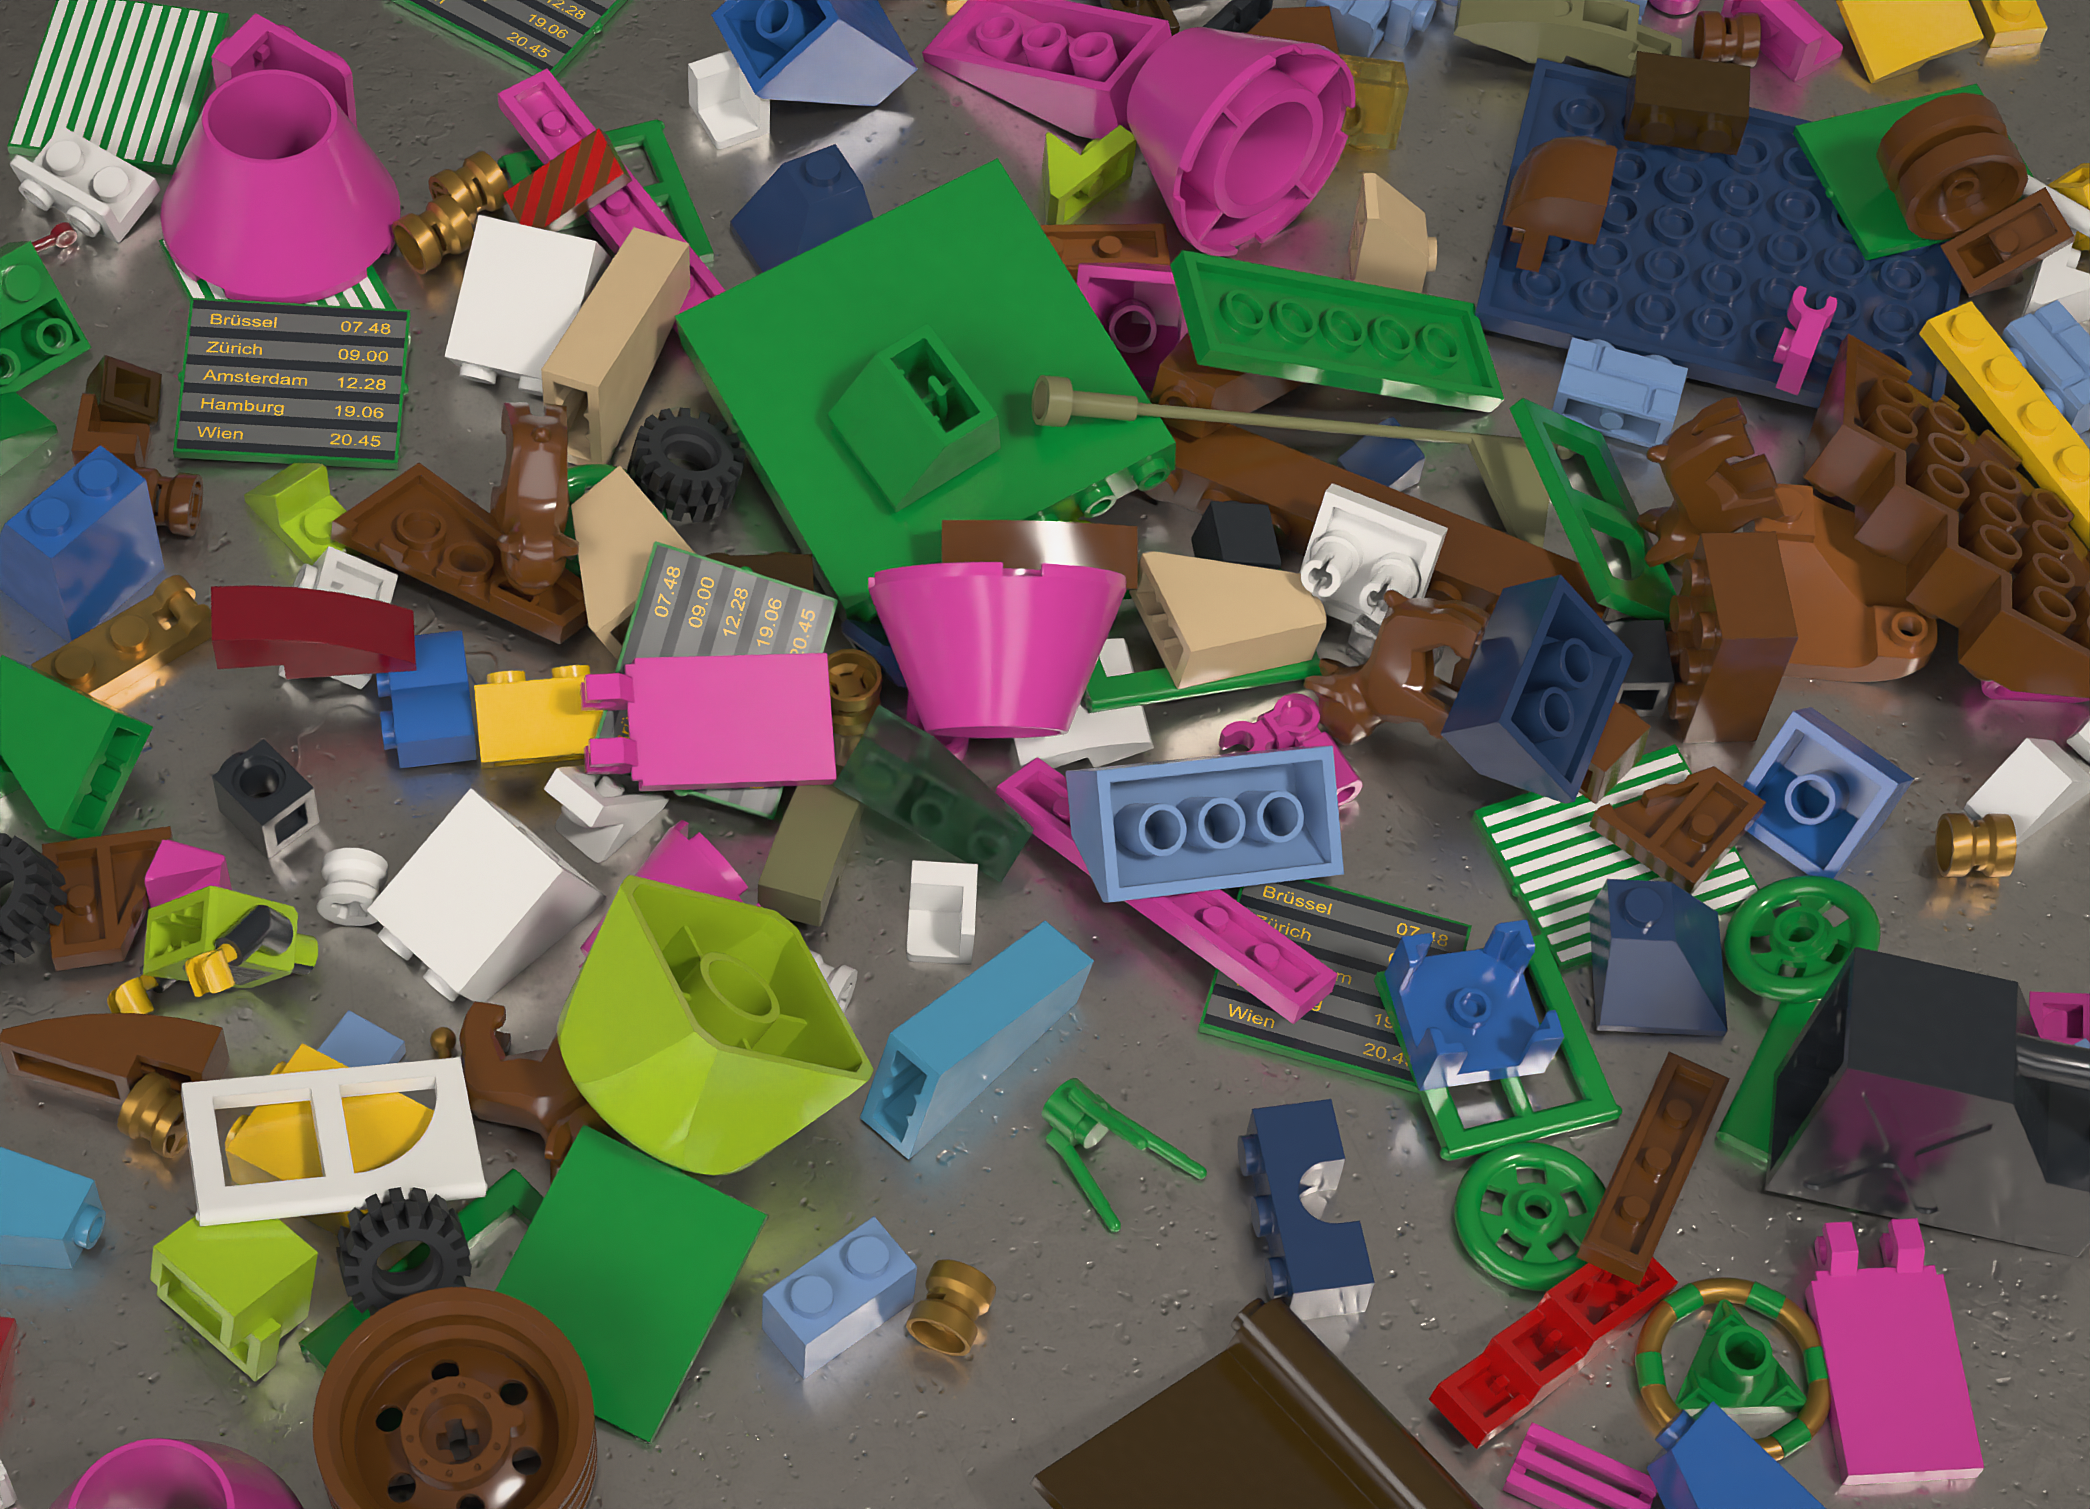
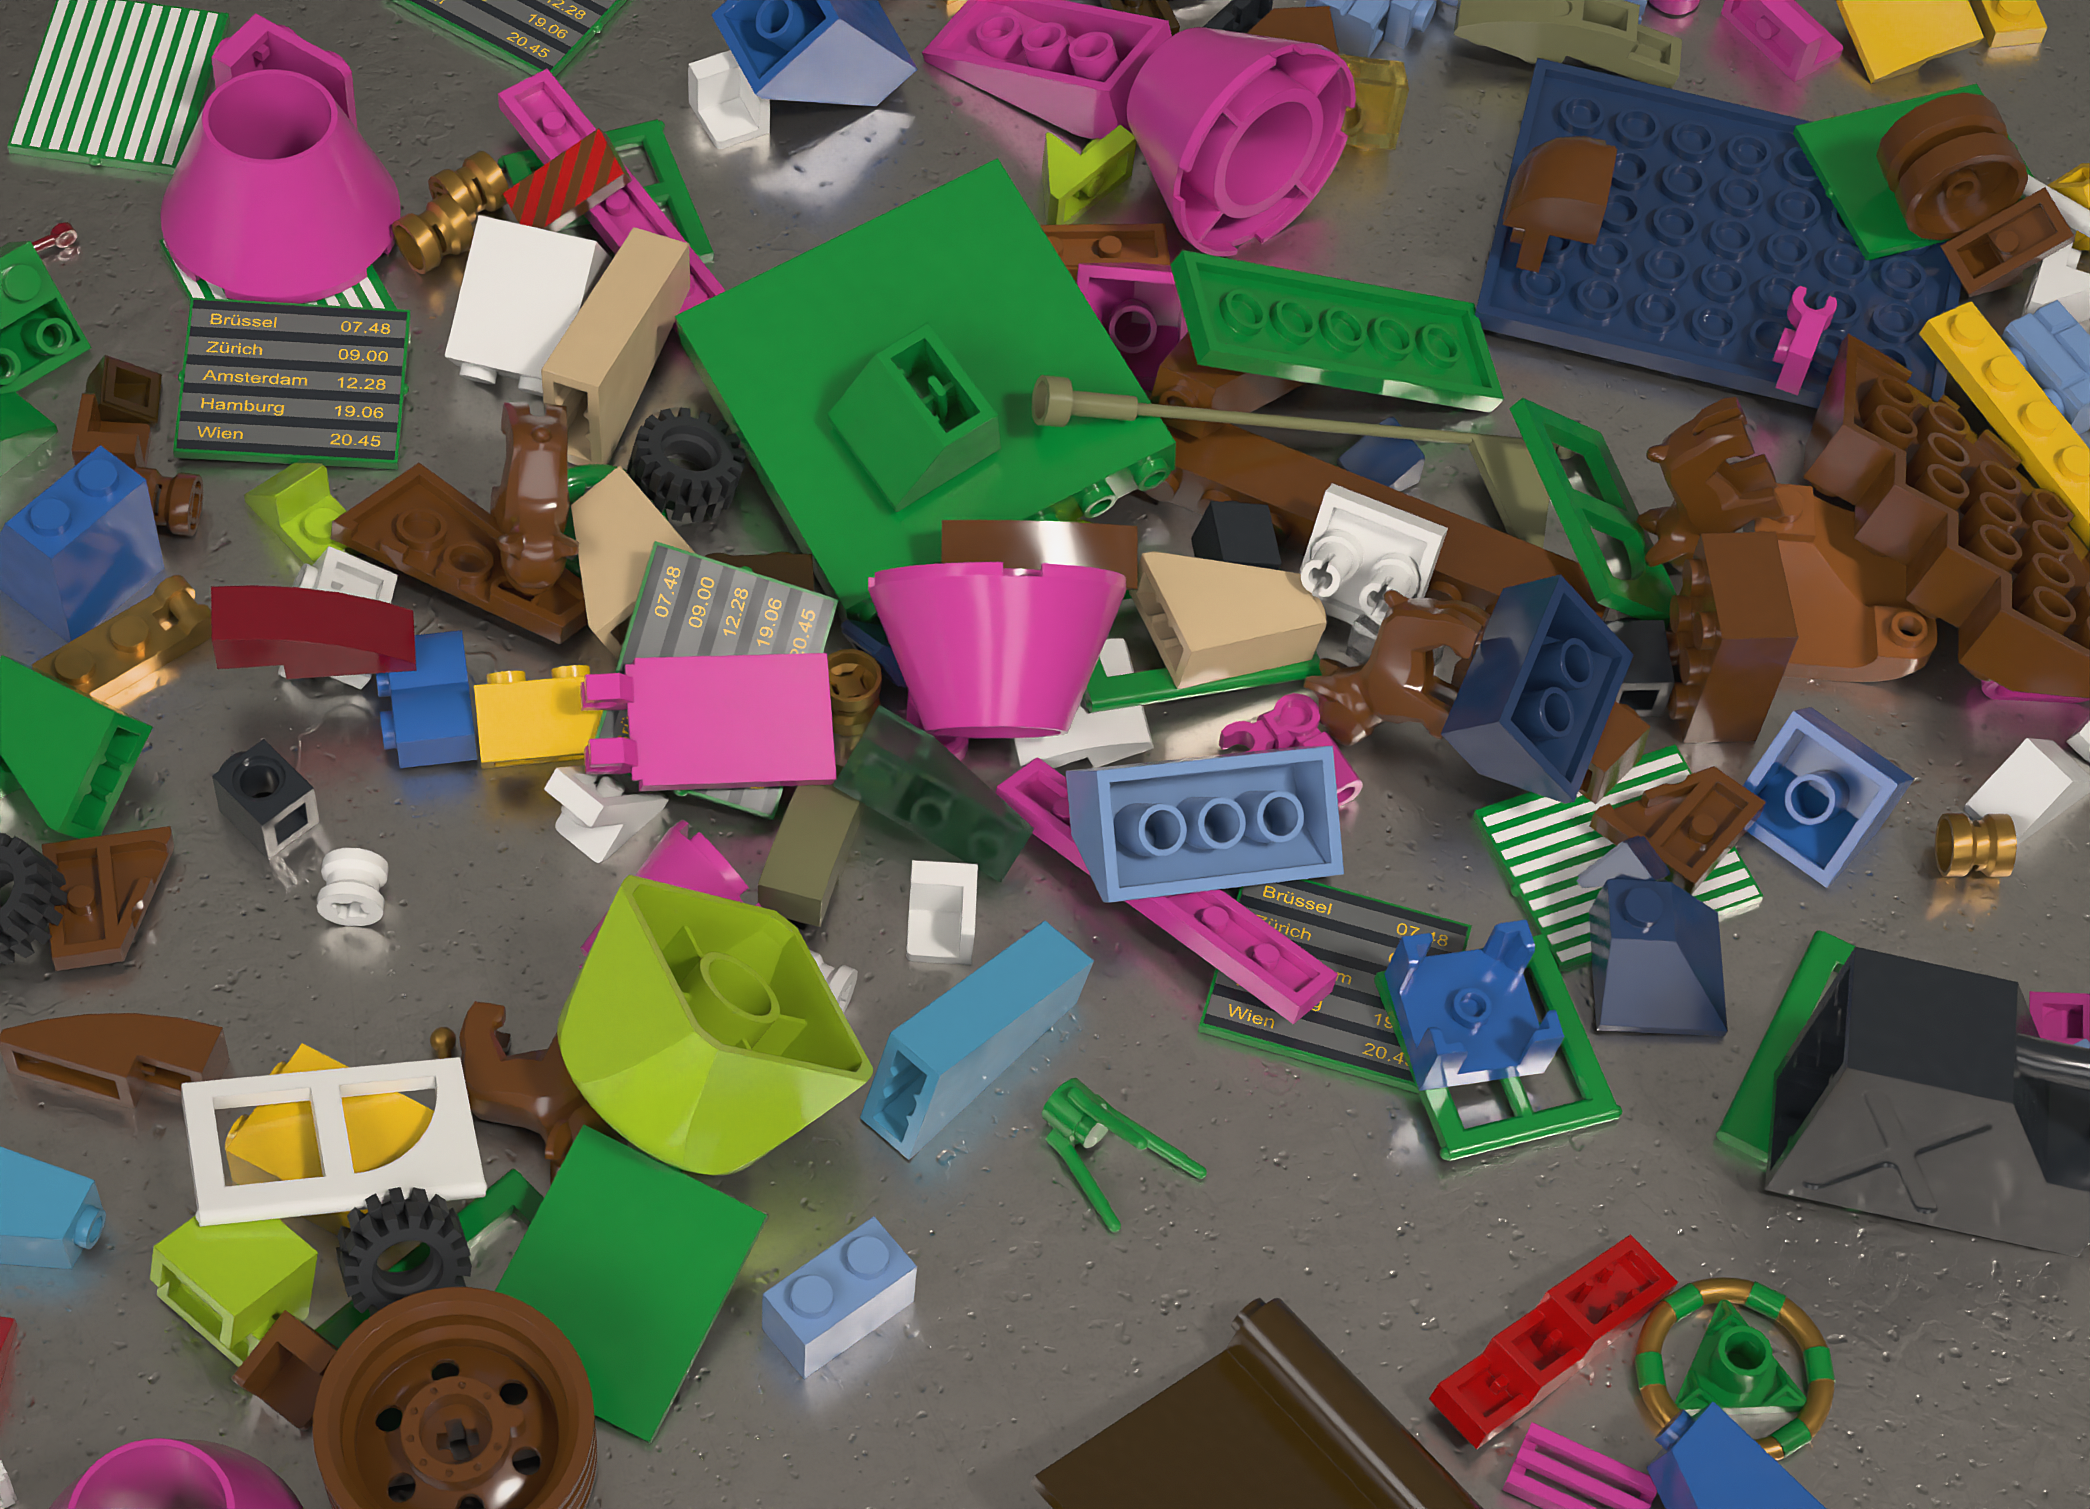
white bracket [10,125,161,244] -> none
torso [107,886,318,1014] -> none
pearl gold wheel [117,1072,188,1158] -> none
dark pink slope [145,839,232,908] -> none
medium blue tile [317,1010,406,1067] -> none
white slope [367,788,606,1002] -> none
dark blue slope [730,144,874,274] -> none
pearl gold wheel [906,1259,996,1356] -> none
dark blue arch [1237,1099,1375,1320] -> none
tan slope [1348,173,1437,293] -> none
green plate [1454,1142,1606,1291] -> none
medium blue brick [1552,337,1688,448] -> none
reddish brown tile [1576,1051,1730,1285] -> none
dark brown brick [1624,51,1751,156] -> none
reddish brown wheel [1693,11,1761,68] -> none
green plate [1724,875,1881,1003] -> none
dark pink tile [1805,1218,1984,1485] -> none
none -> reddish brown panel [232,1310,338,1431]
none -> slope [1576,835,1670,888]

